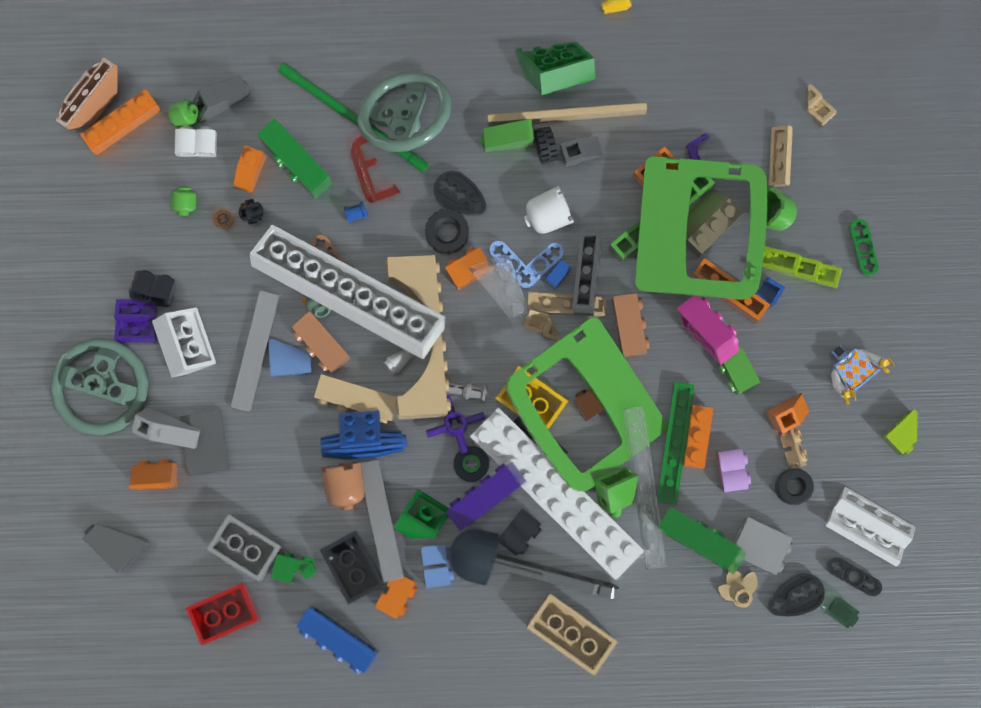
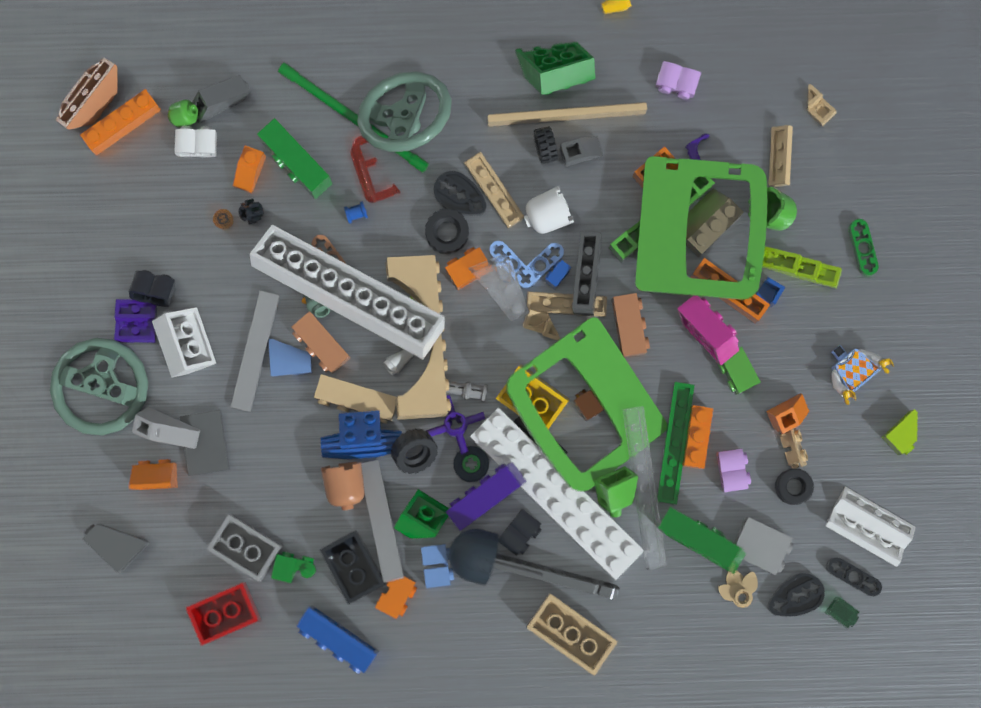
bright green head [170,186,196,216] -> none
bright green slope [480,119,534,152] -> none
none -> black tyre [391,429,438,474]
none -> tan tile [464,152,524,229]
none -> lavender brick [655,61,701,100]

